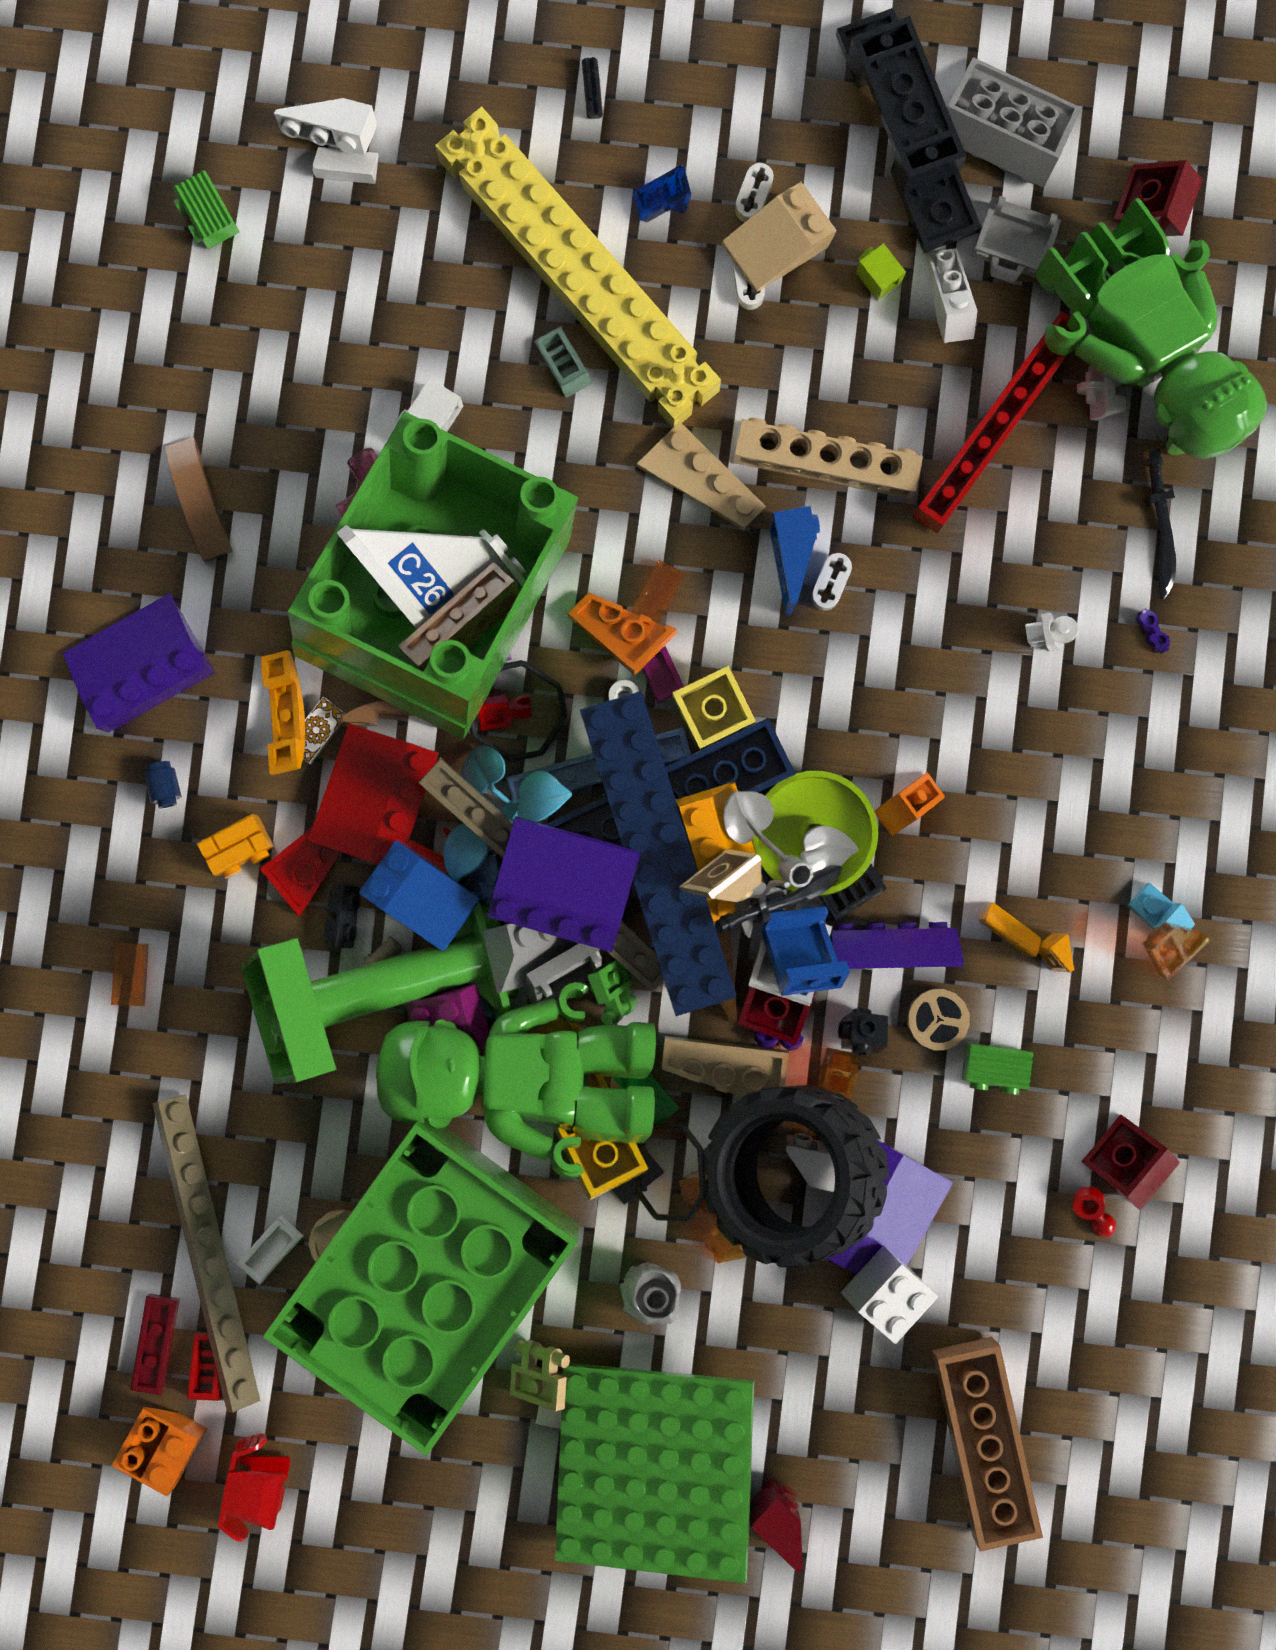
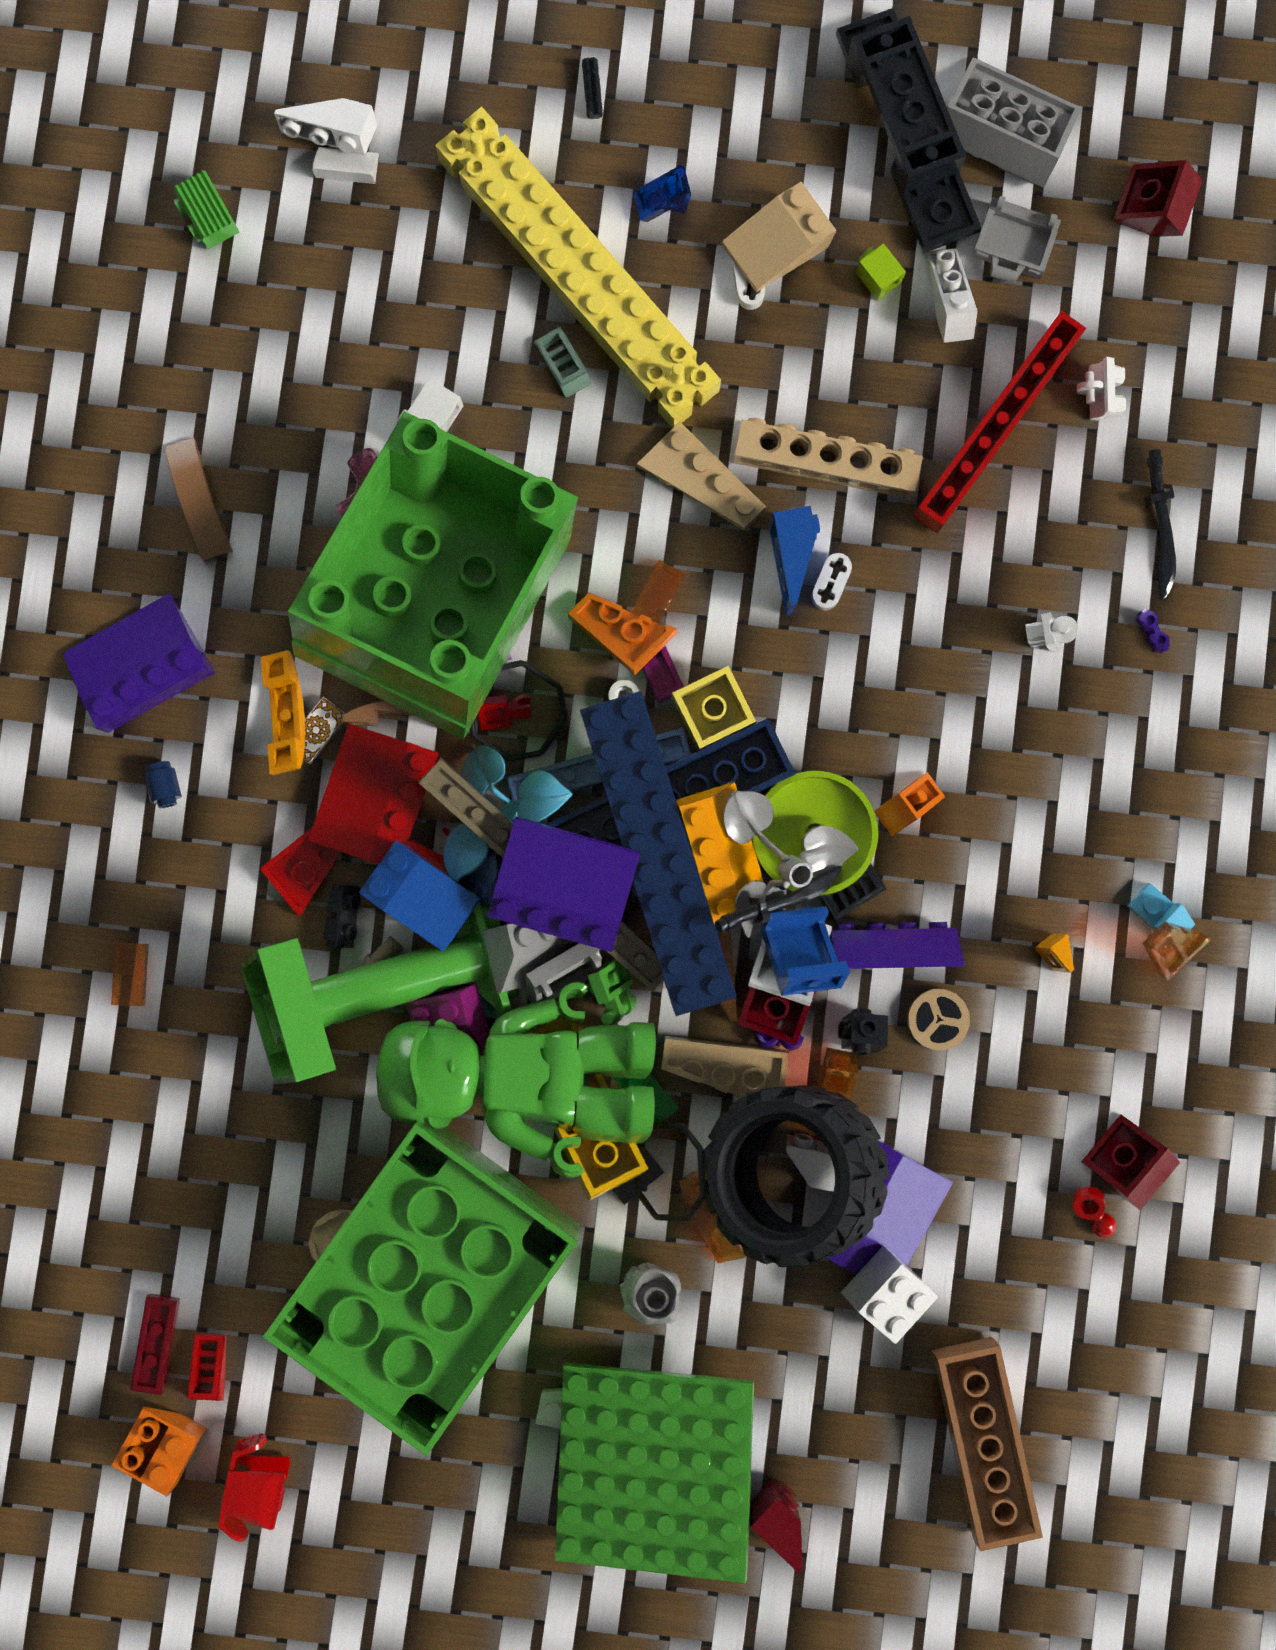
dark tan plate [152,1094,260,1413] -> none
light orange brick [197,814,275,879] -> none
white tile [237,1215,304,1285] -> none
white piece [337,525,526,629] -> none
medium nougat fence [398,562,519,672] -> none
plate [510,1340,570,1411] -> none
tan slope [679,849,761,902] -> none
white beam [735,163,774,222] -> none
bright green brick [962,1042,1033,1095] -> none
light orange slope [979,902,1041,957] -> none
bright green piece [1035,198,1268,459] -> none

